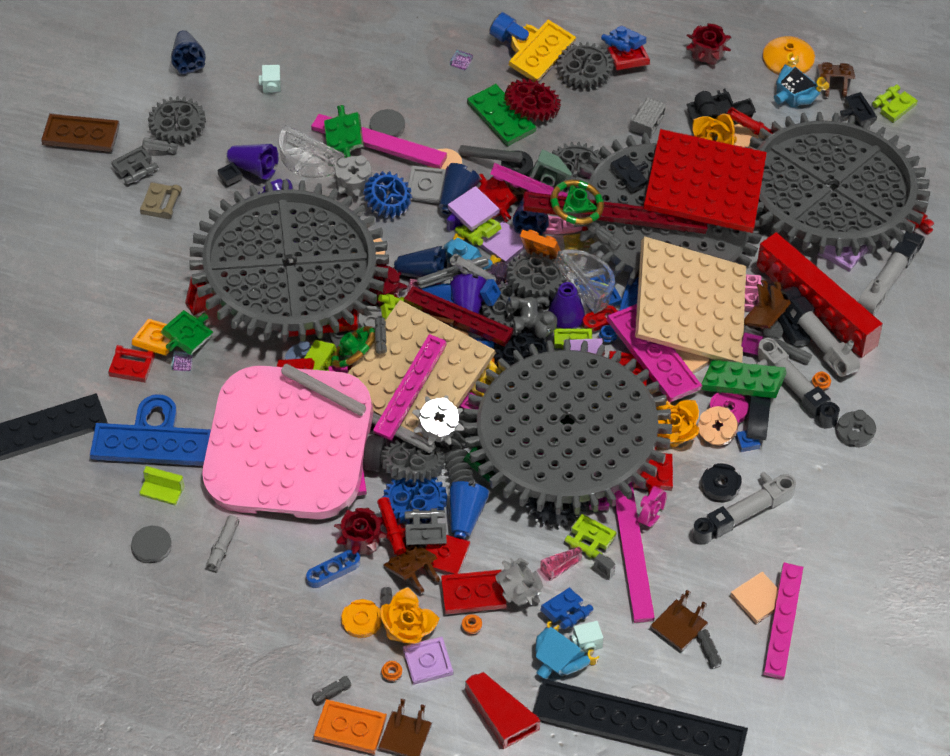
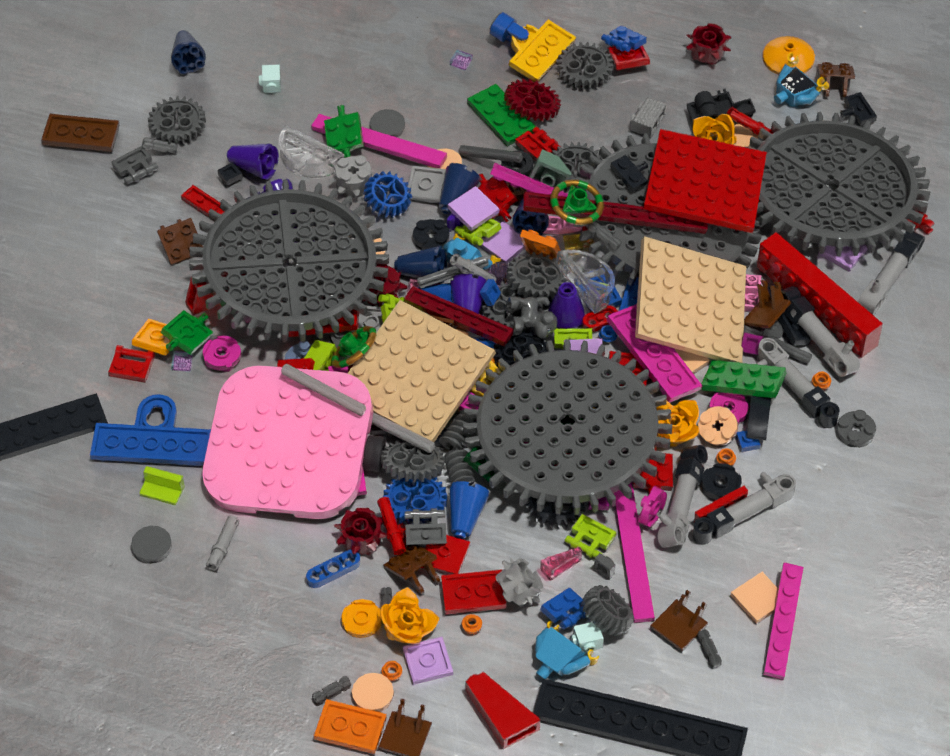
dark tan plate [140,182,182,219] -> none
dark pink plate [373,334,447,440] -> none
dark grey axle [375,317,387,354] -> none
brick [412,395,464,446] -> none
lime plate [872,84,918,123] -> none
none -> reddish brown plate [157,218,203,265]
none -> red tile [181,185,225,217]
none -> dark pink plate [203,336,241,372]
none -> light nougat tile [352,673,394,712]
none -> black plate [413,219,450,250]
none -> red plate [515,127,562,161]
none -> dark grey gear [581,585,634,636]
none -> light grey piece [657,445,708,548]
none -> red tile [694,486,748,523]
none -> orange plate [716,448,736,466]

